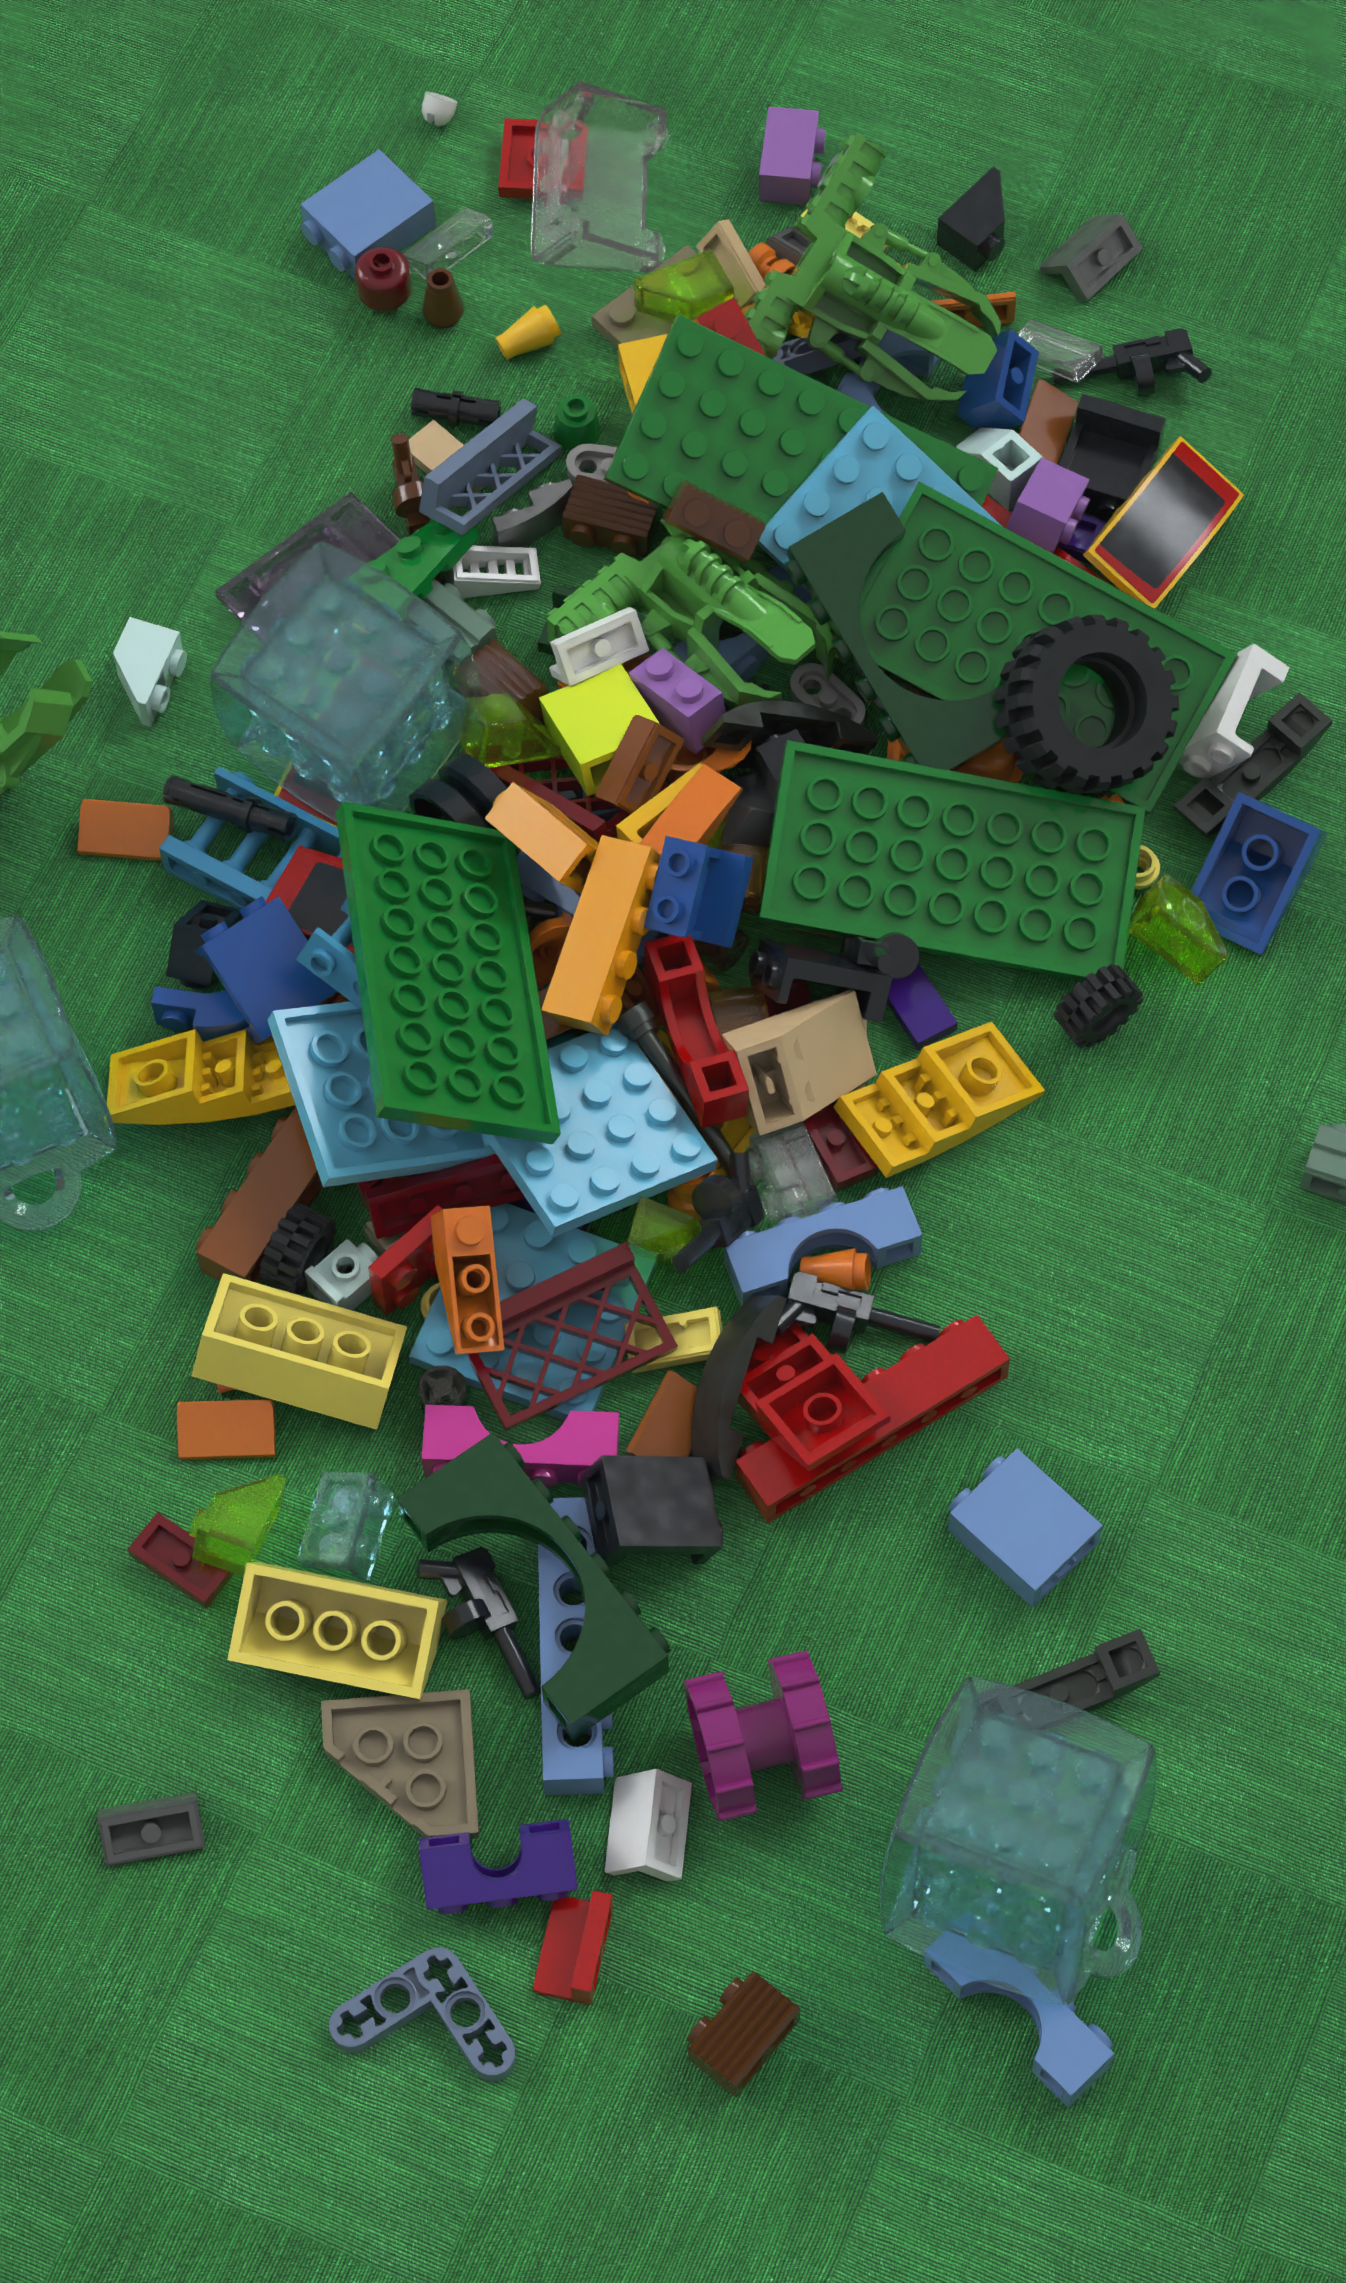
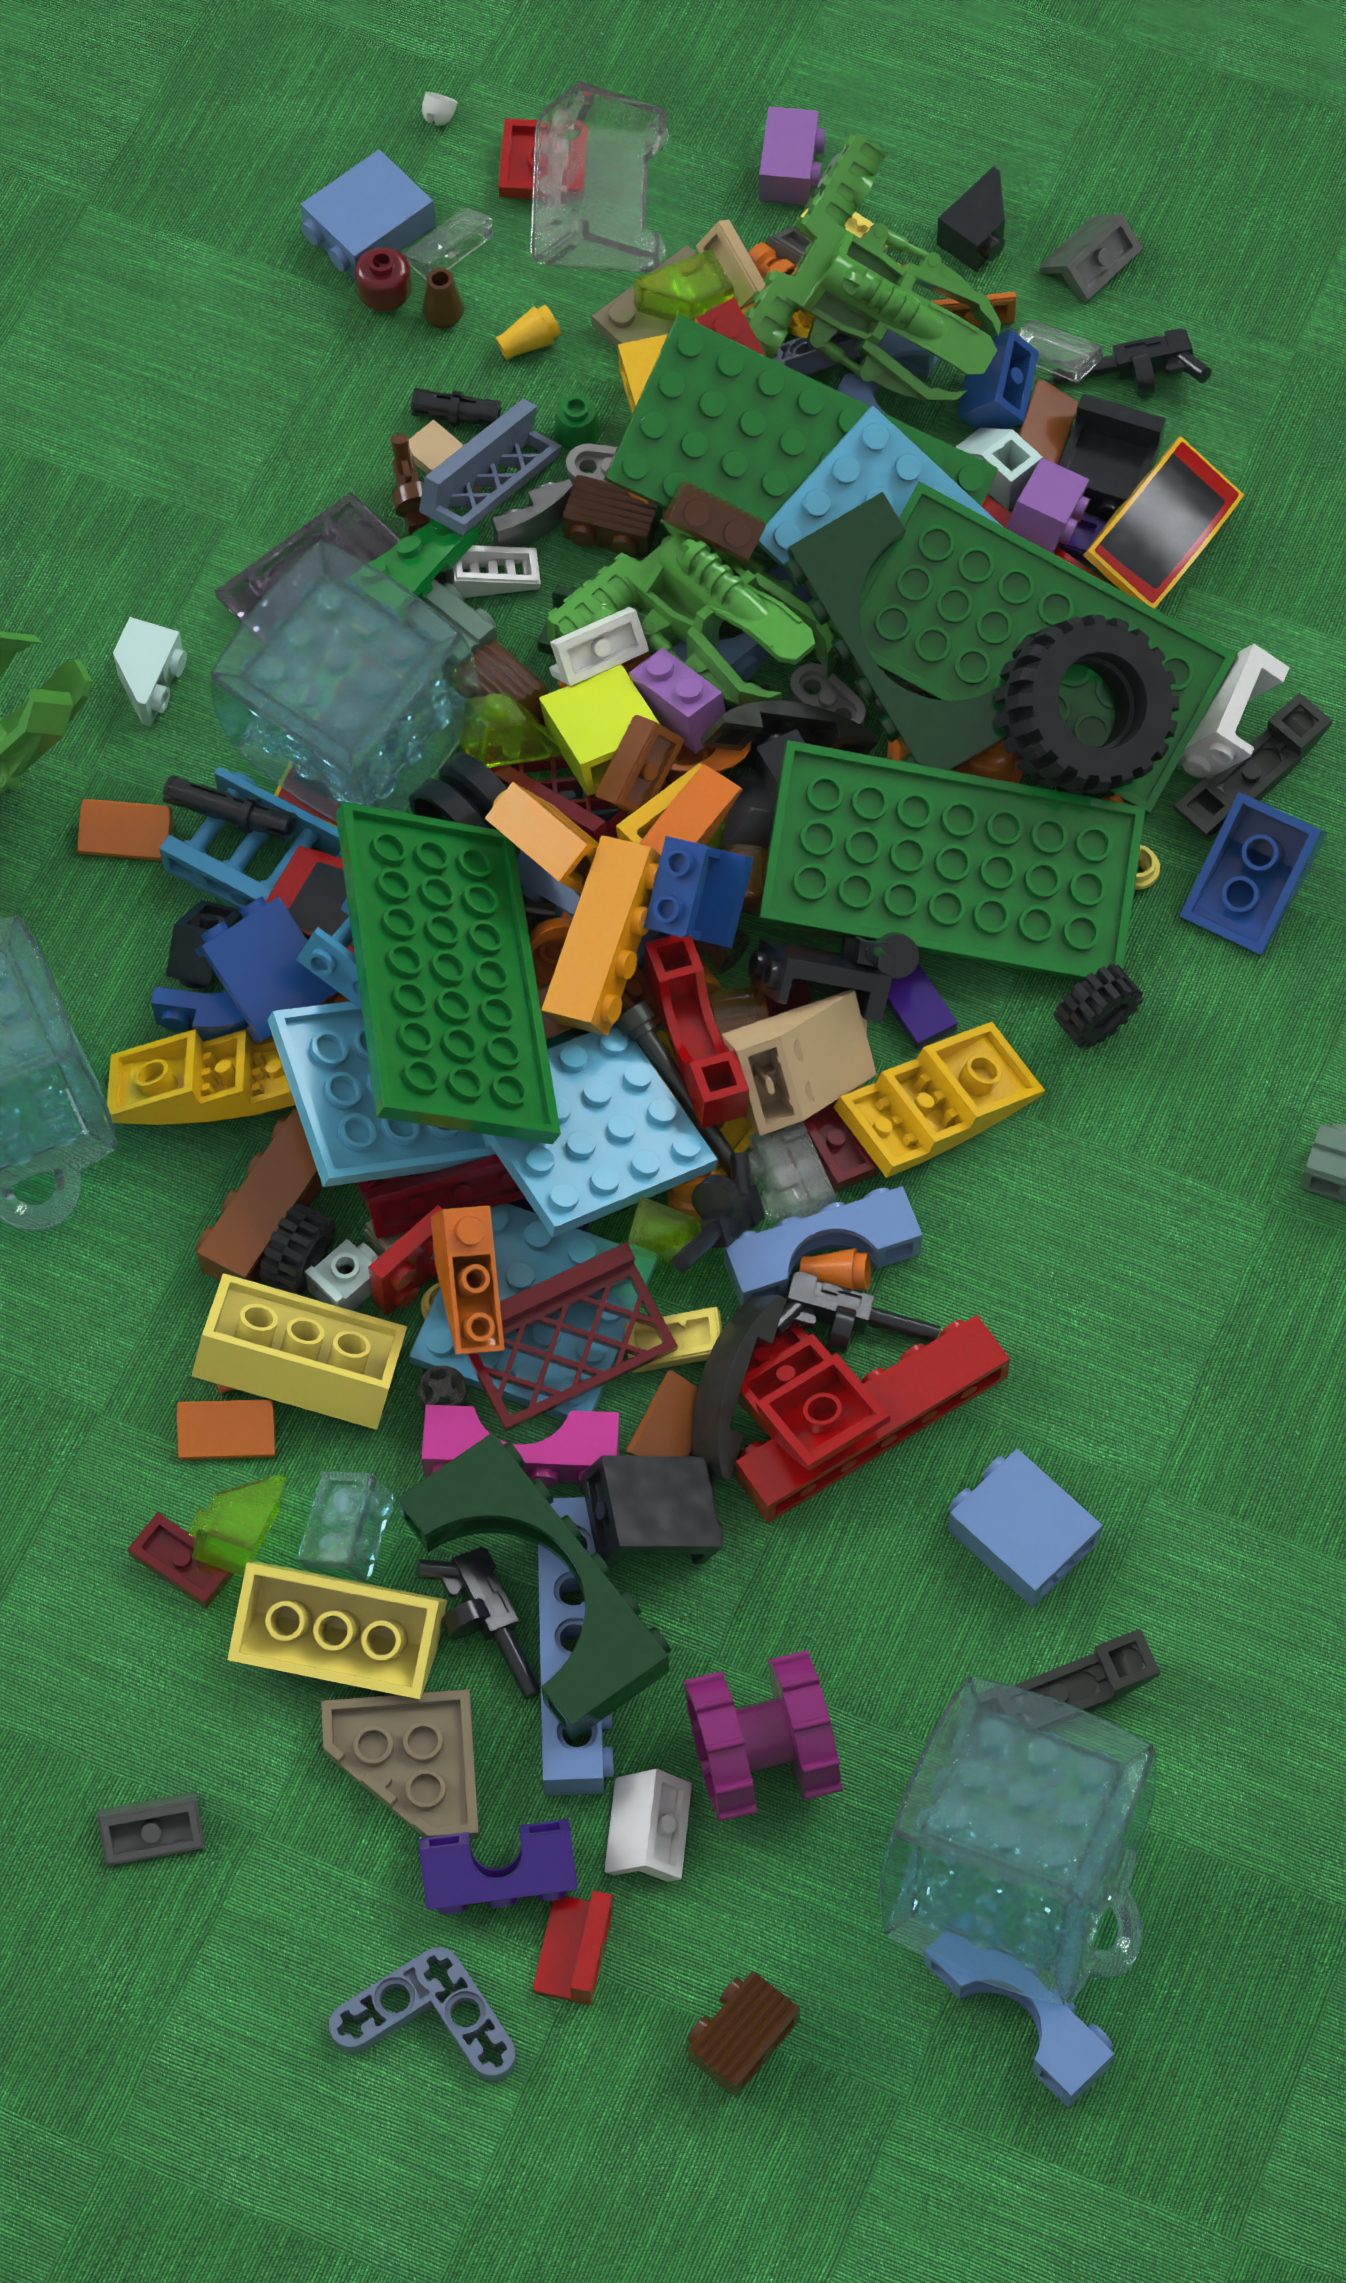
clear neon green slope [1127,873,1229,985] -> none

